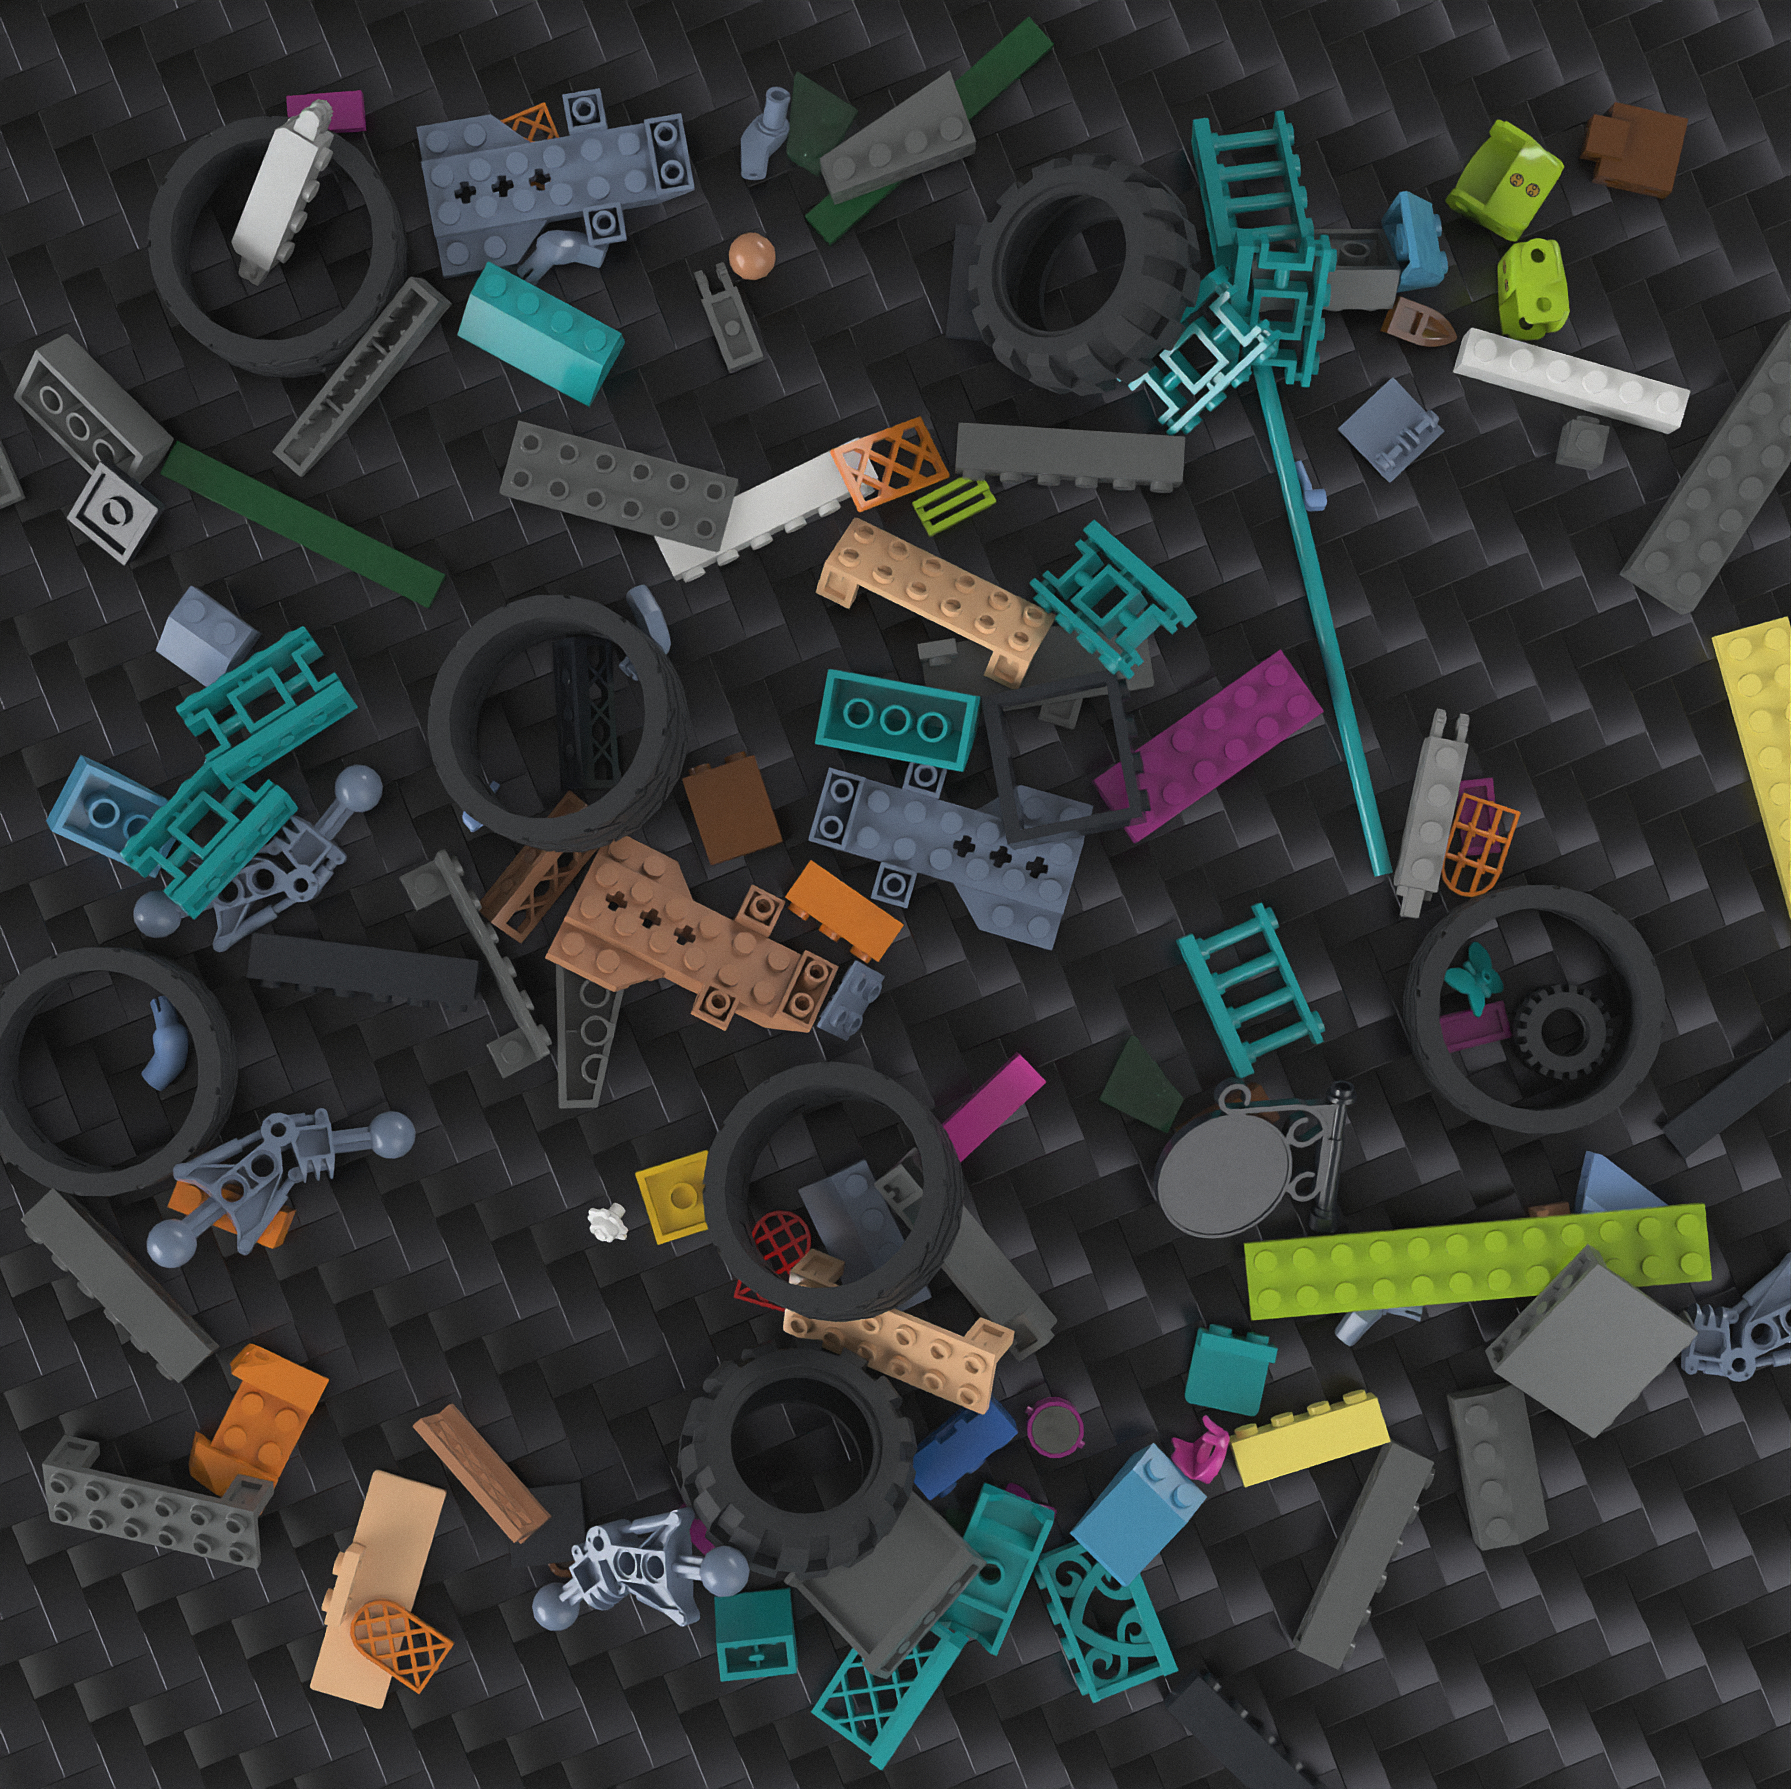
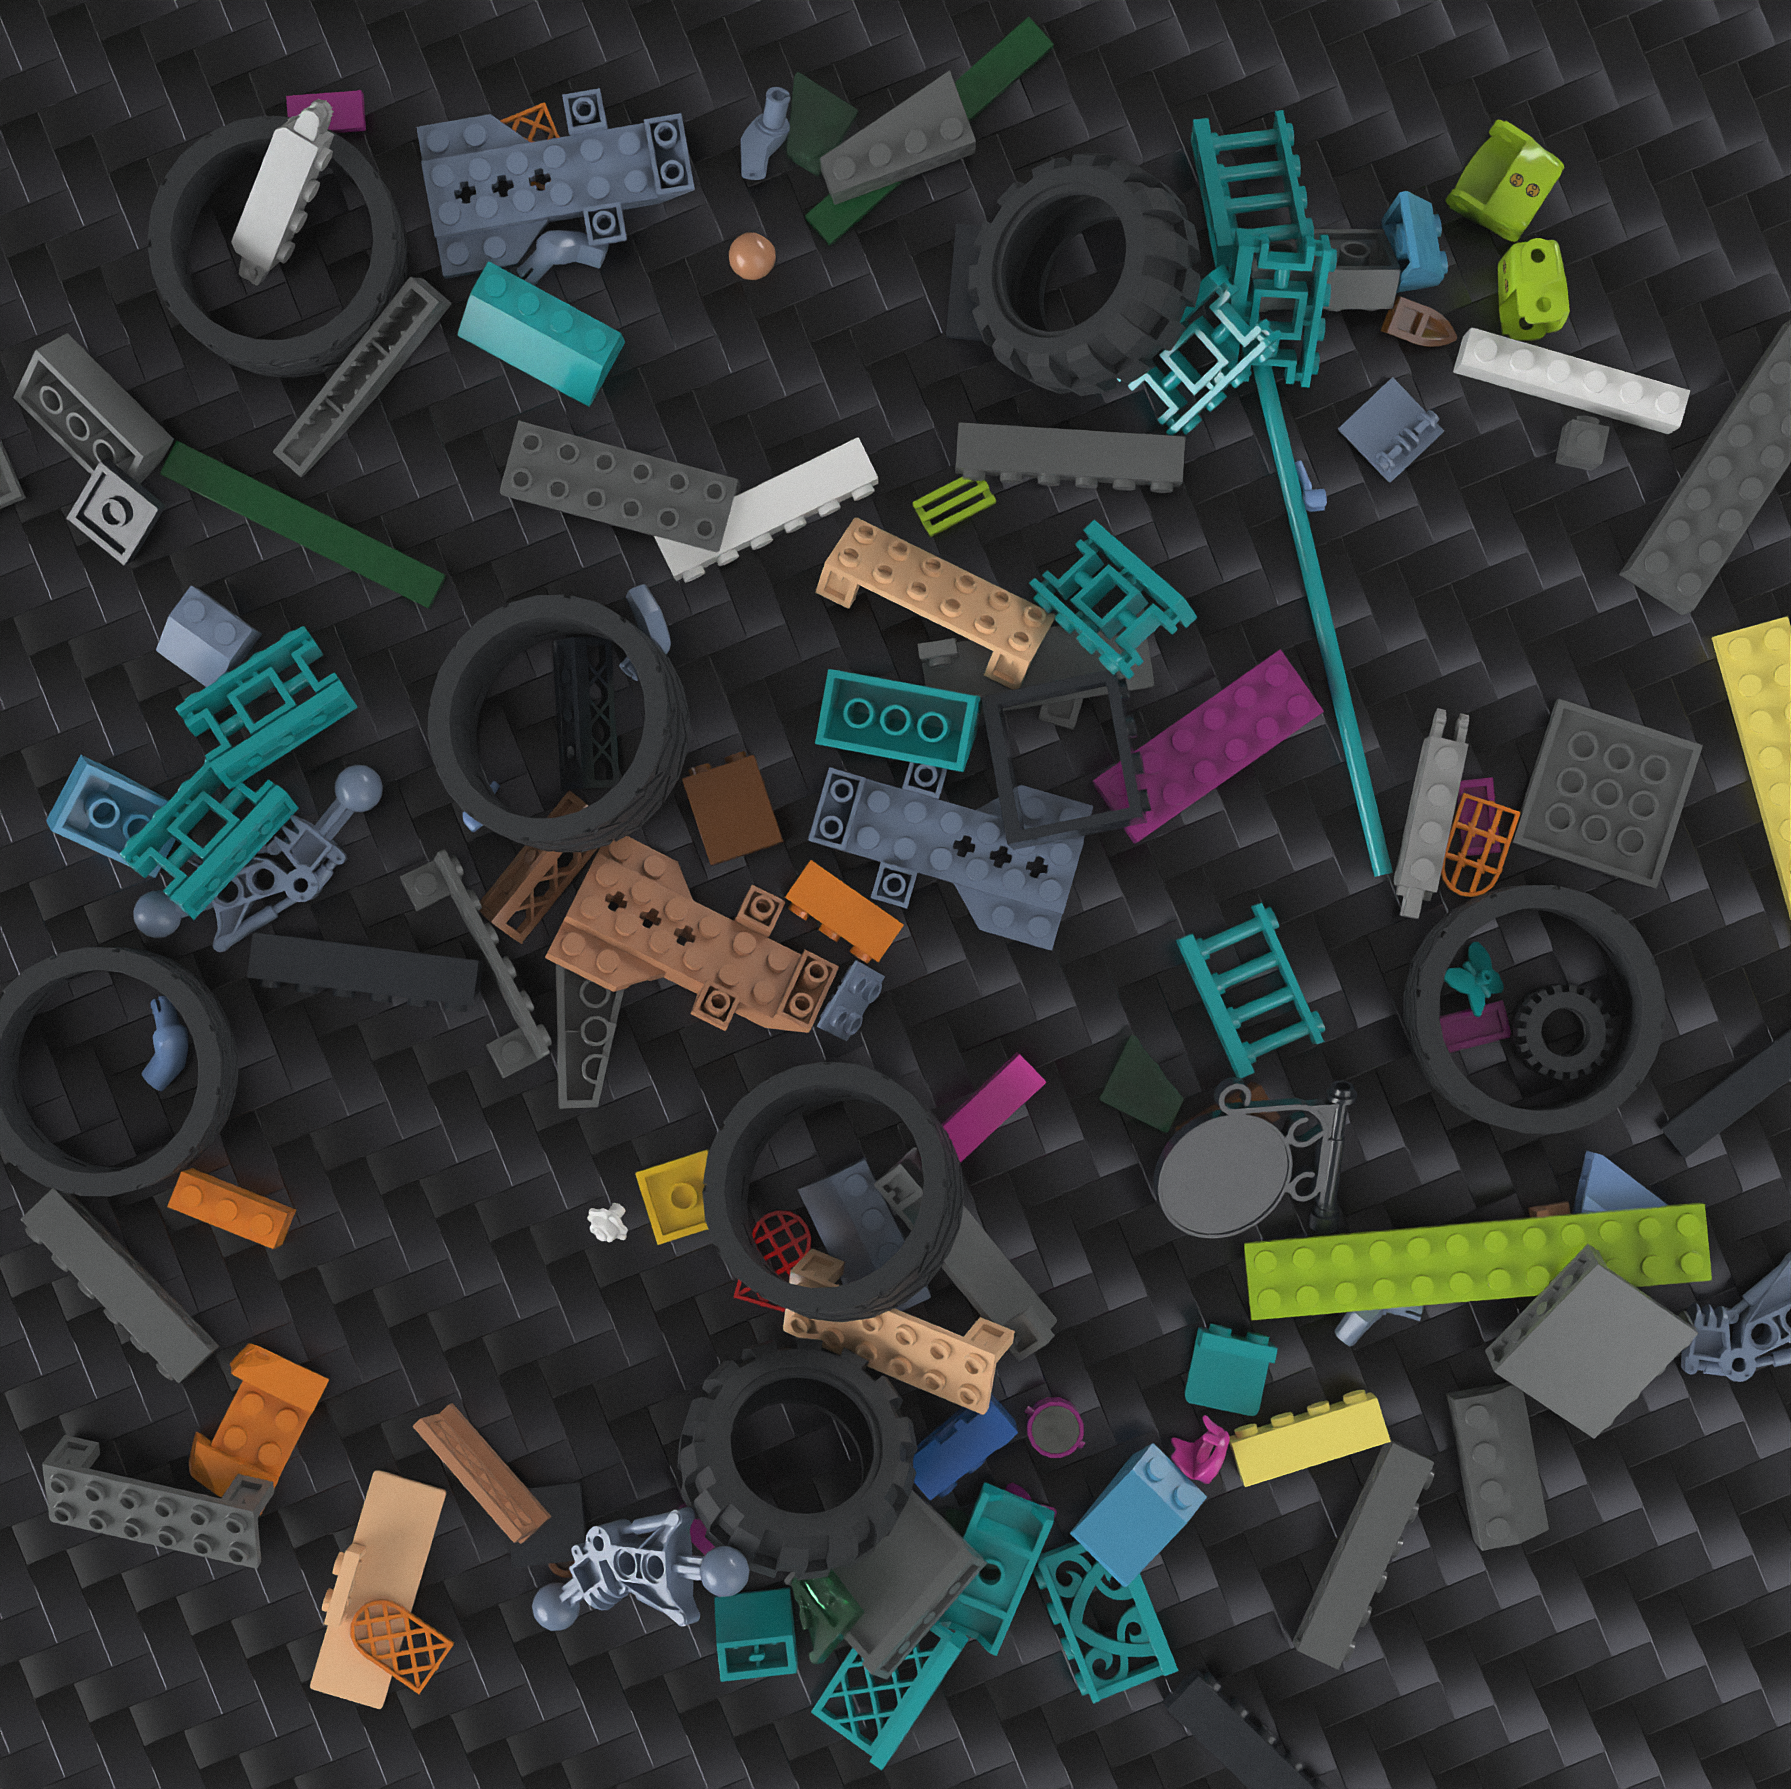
sand blue piece [147,1108,416,1268] -> none
dark grey hinge [694,262,764,372] -> none
orange window [830,416,950,512] -> none
reddish brown piece [1579,102,1688,199] -> none
none -> clear green wing [791,1569,865,1664]
none -> dark grey plate [1511,699,1703,889]

